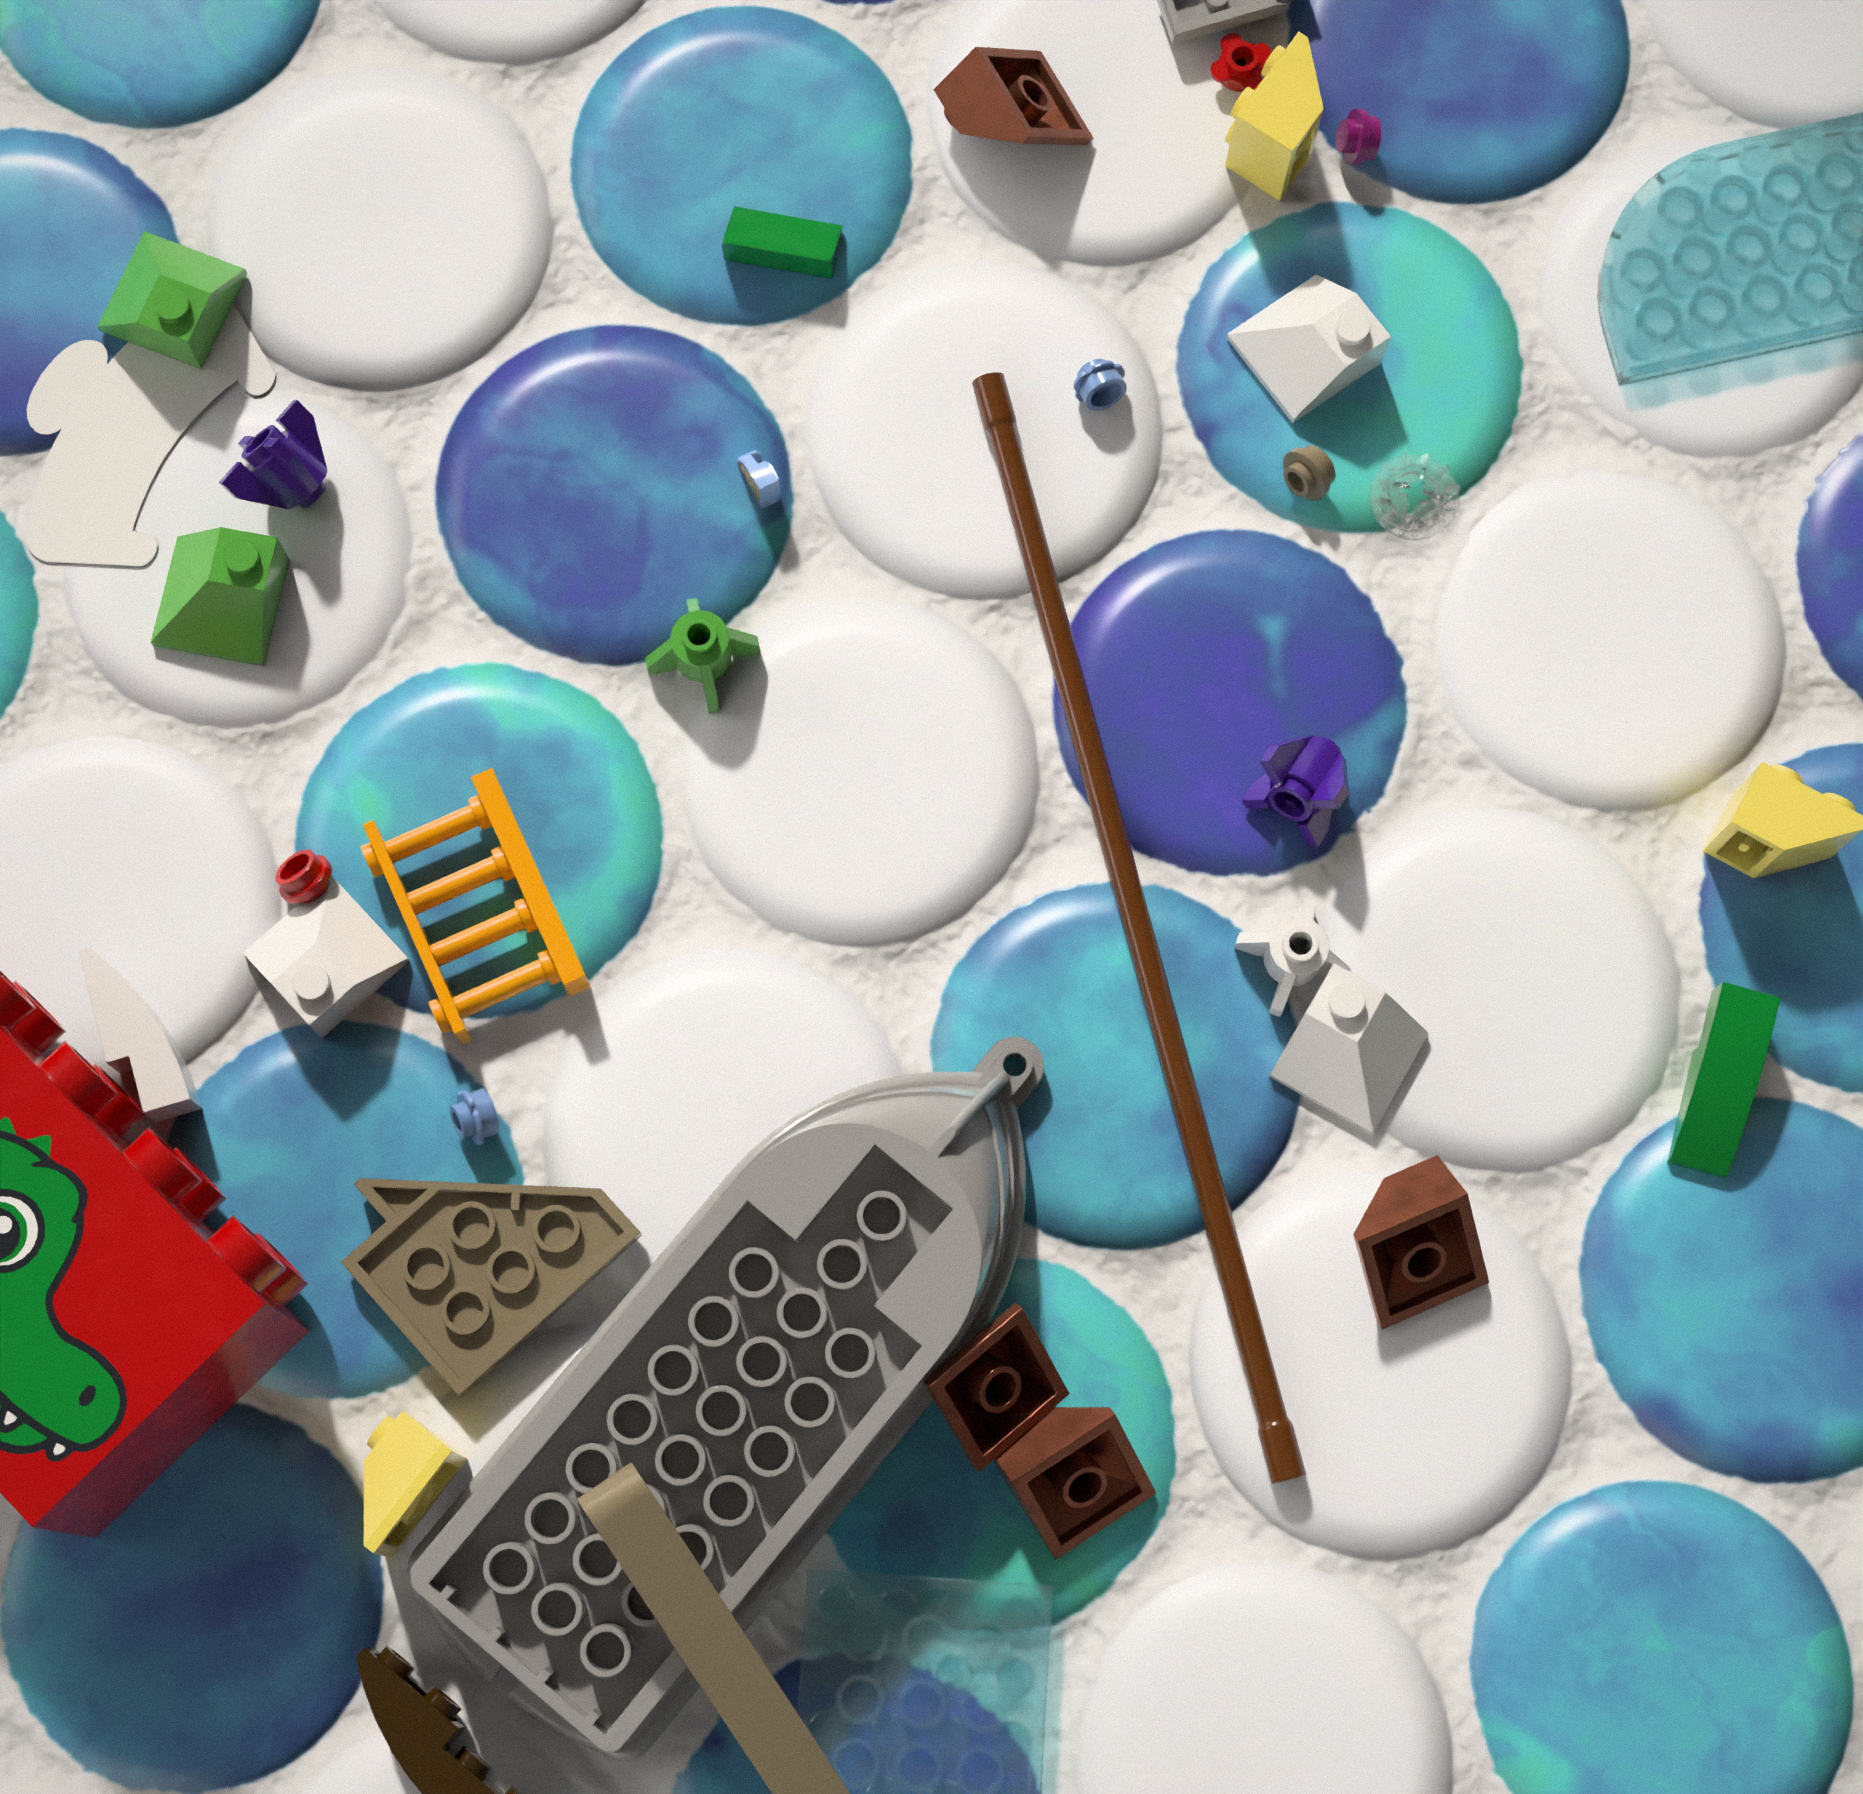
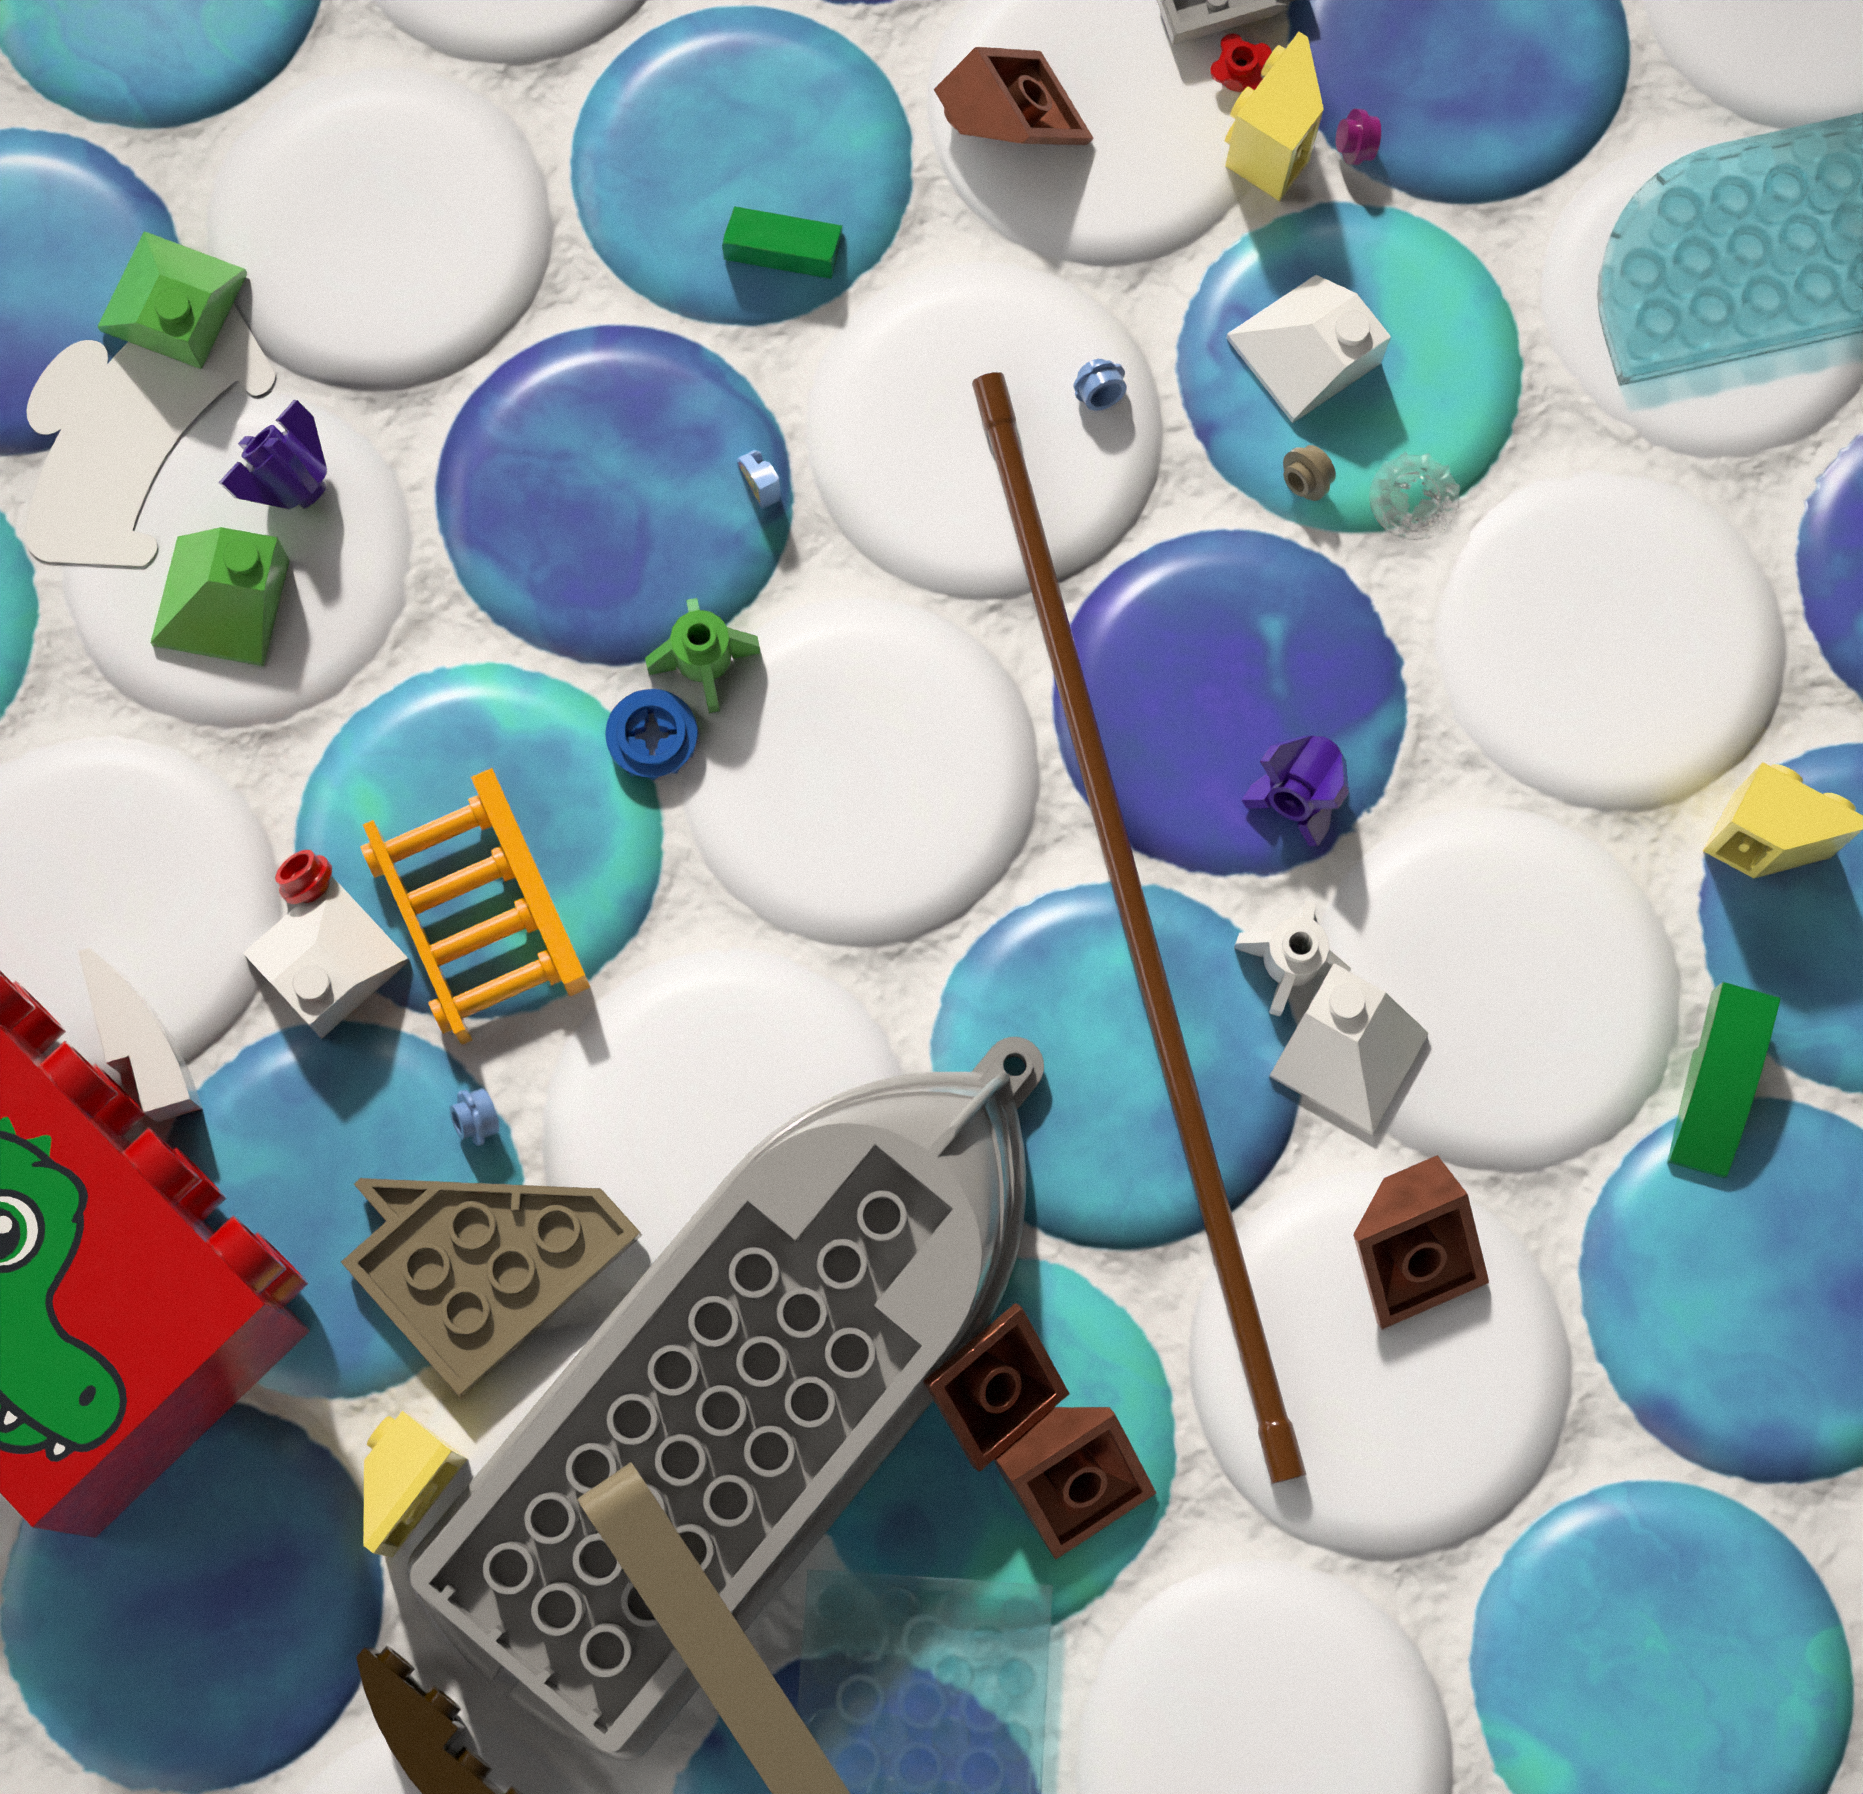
none -> blue gear [605,689,698,781]

